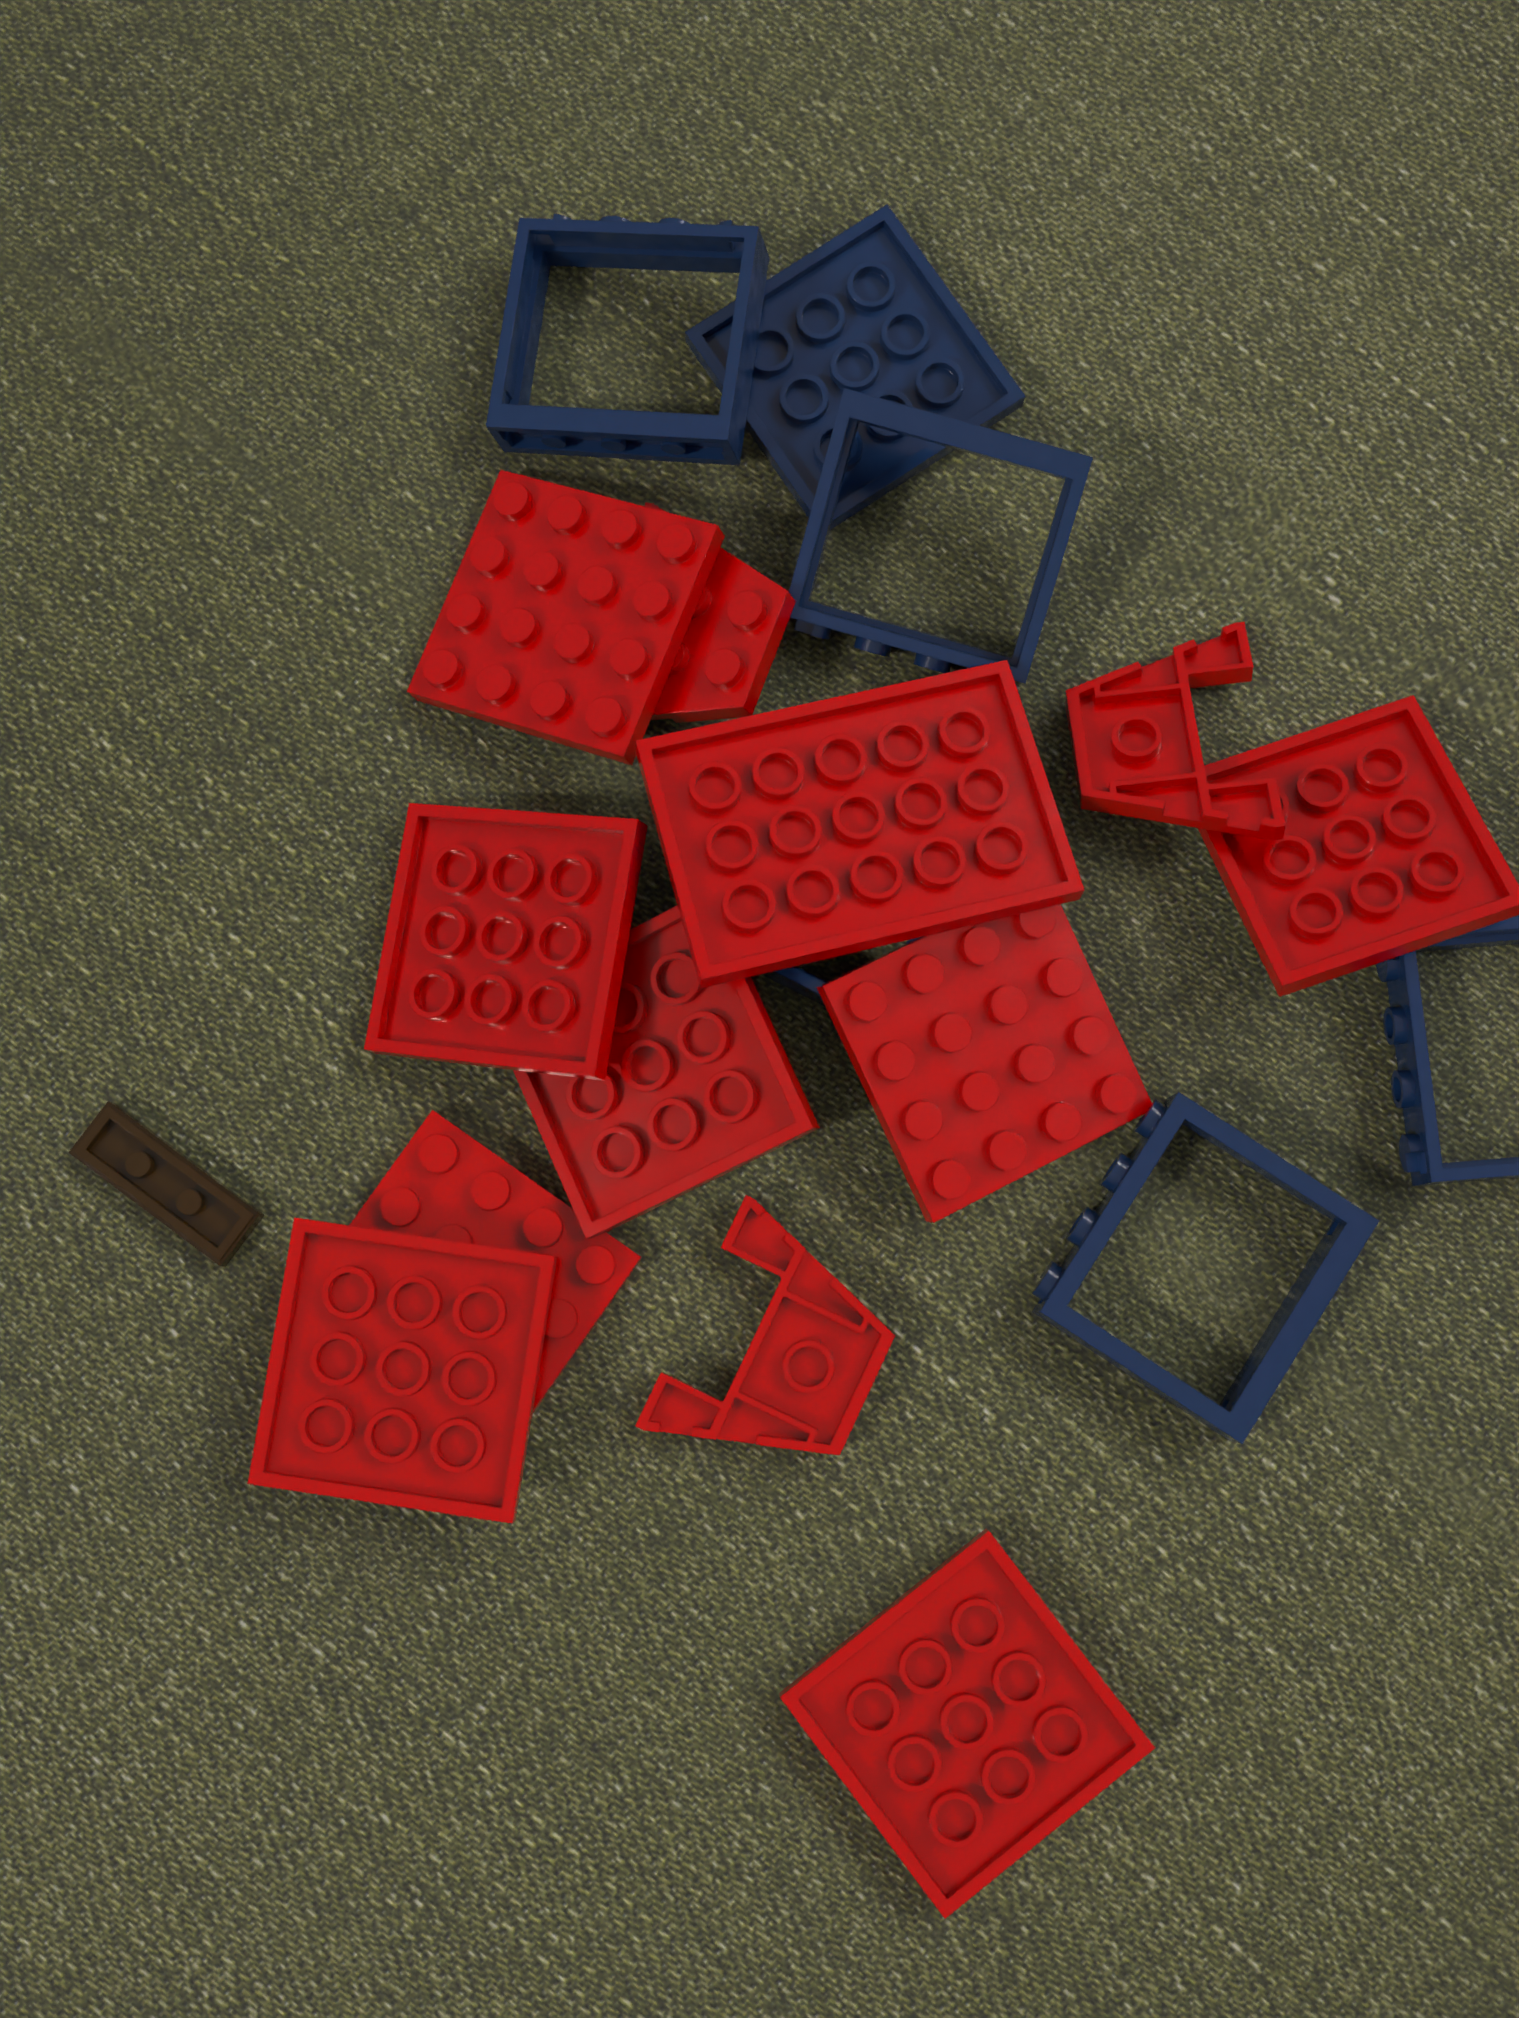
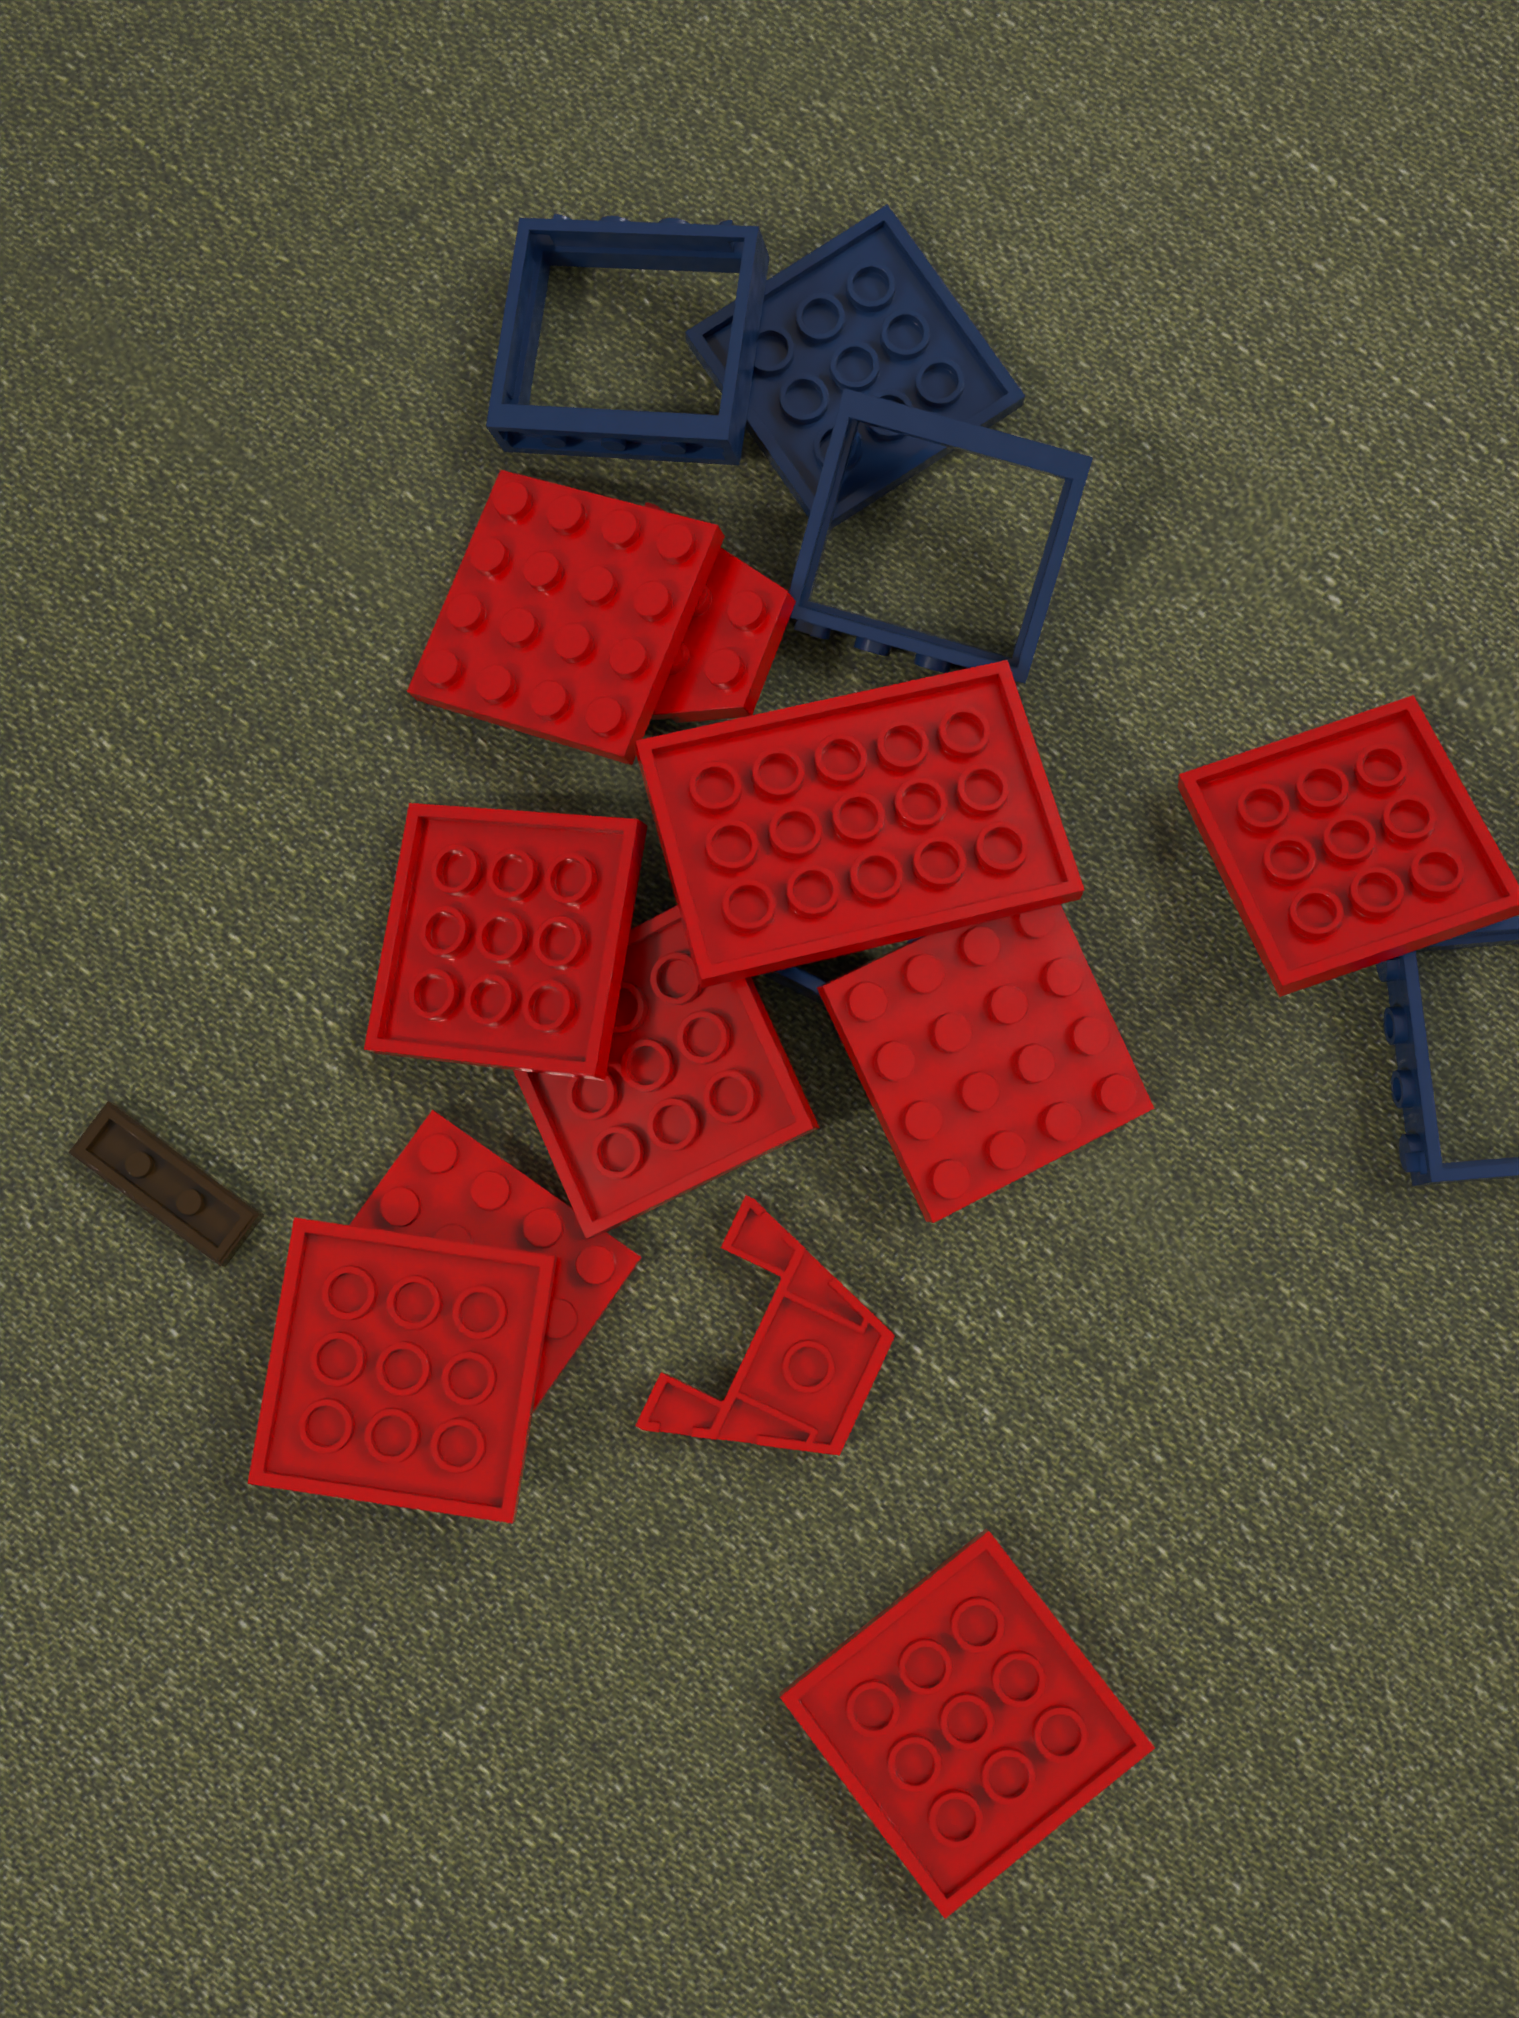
dark blue window [1032,1092,1379,1444] -> none
red wing [1065,621,1286,841] -> none

